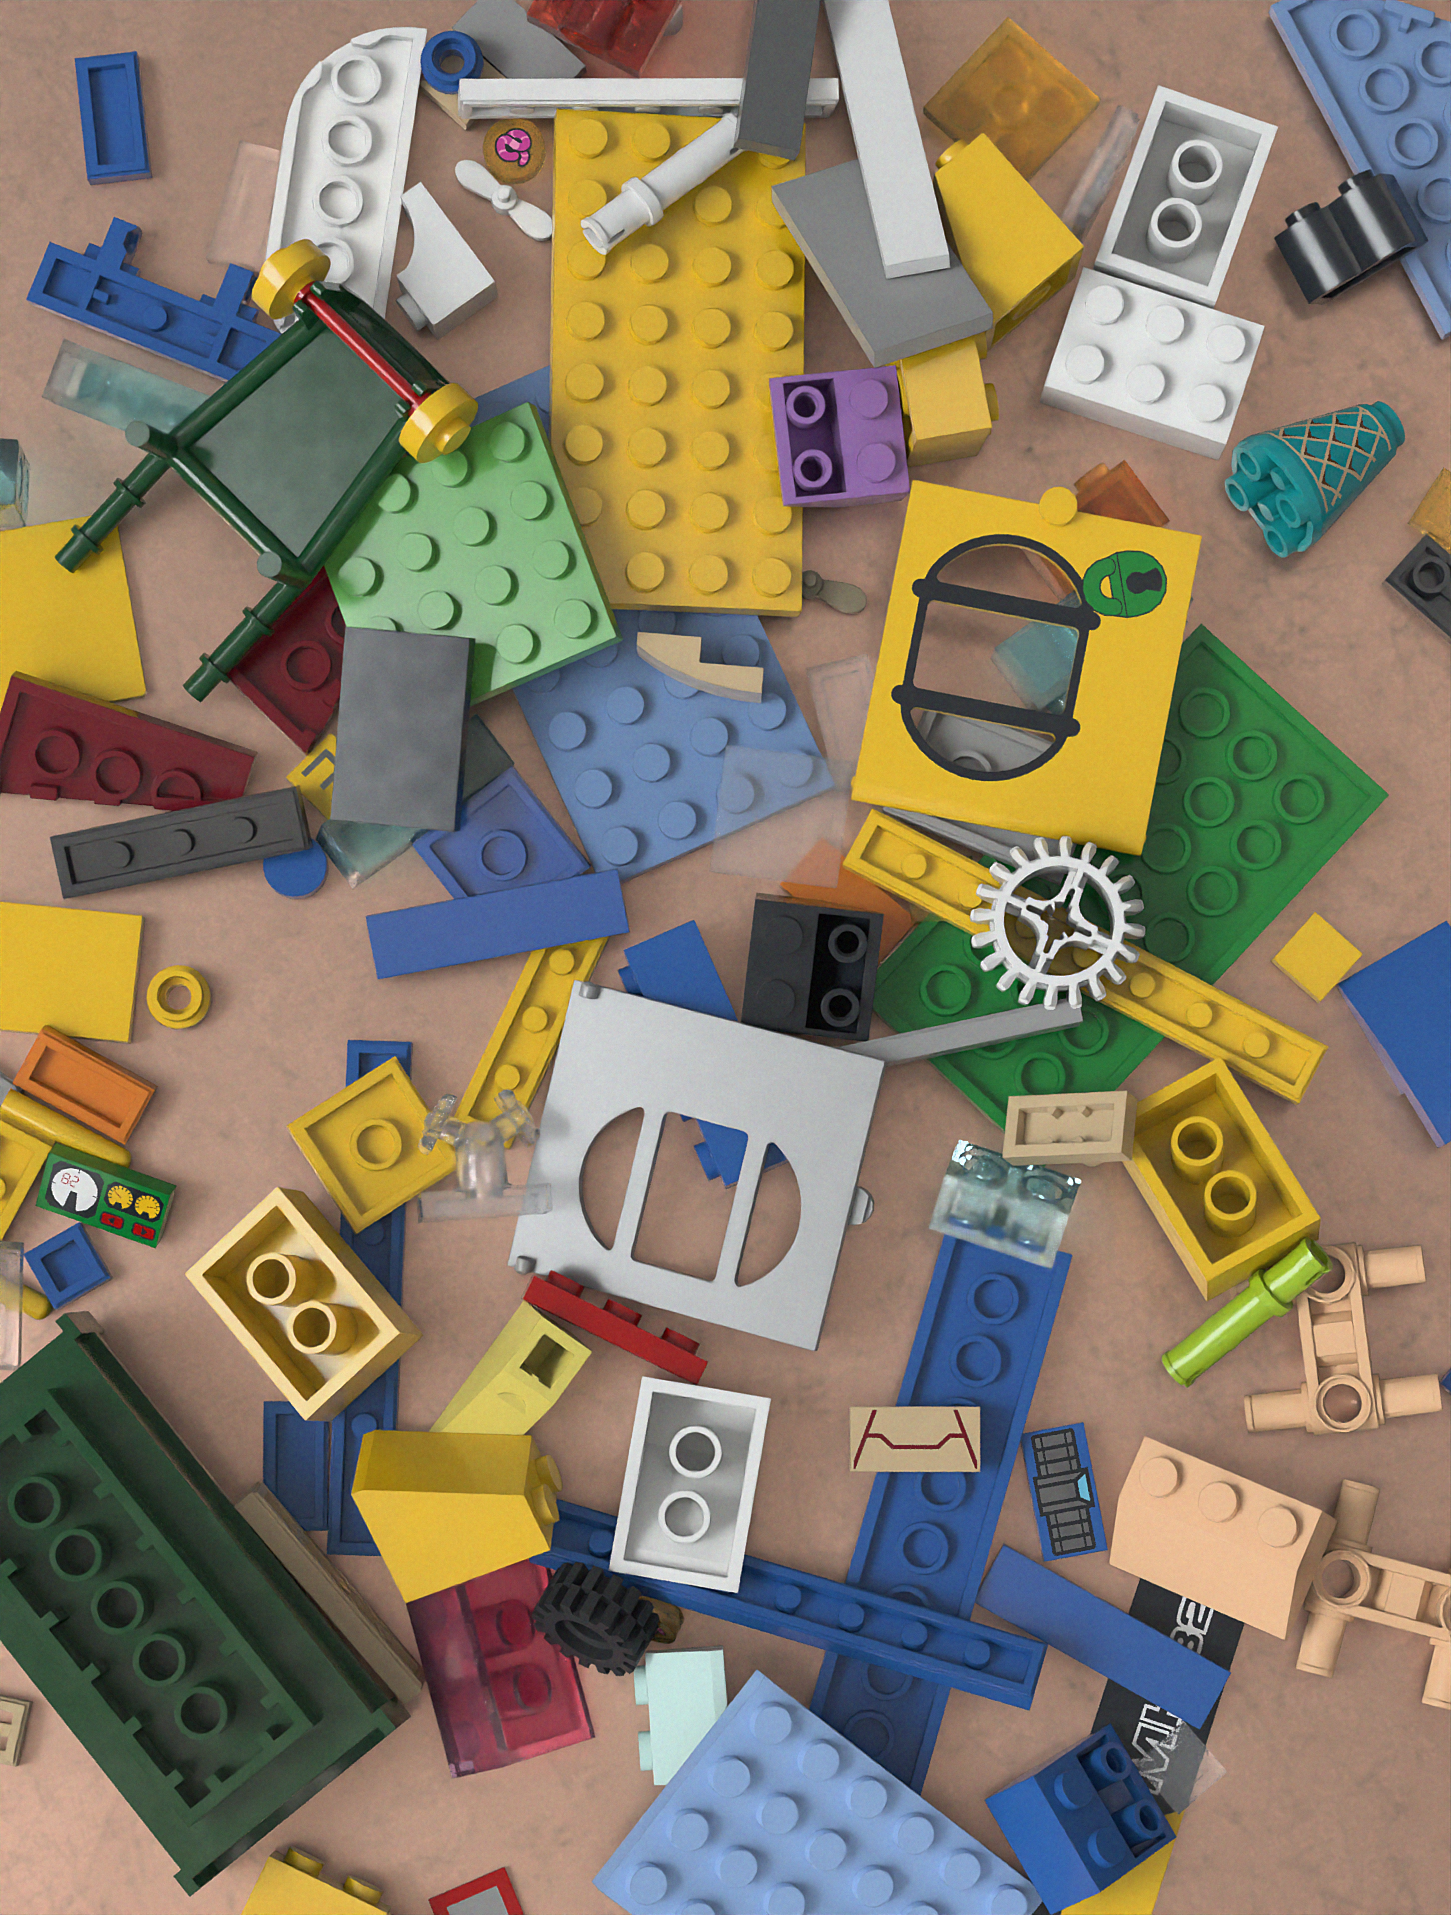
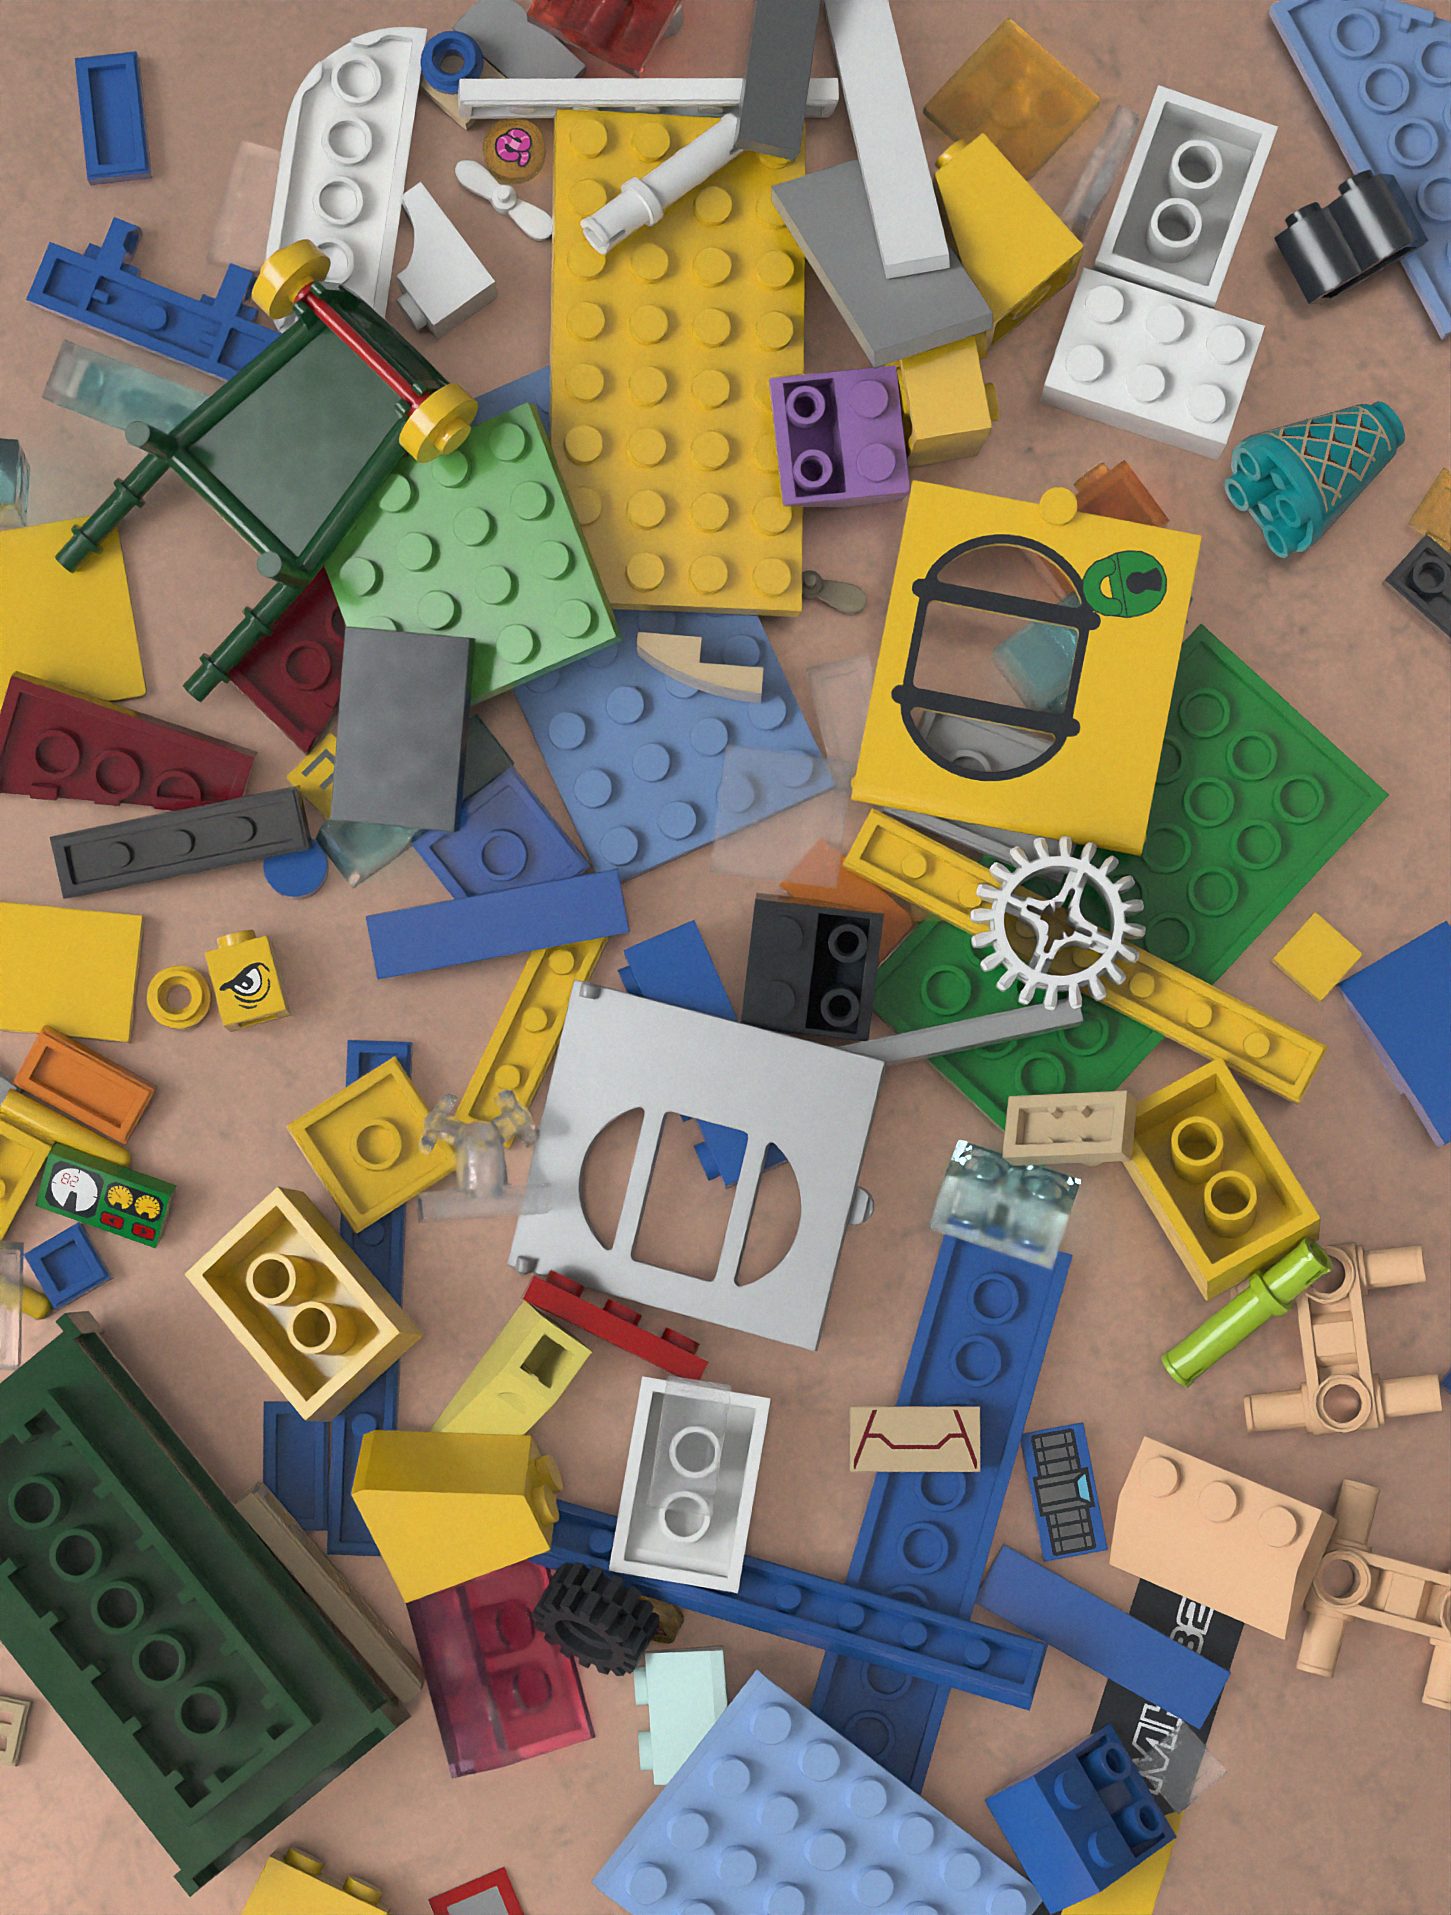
none -> yellow brick [204,930,292,1032]
none -> clear tile [647,1376,732,1516]

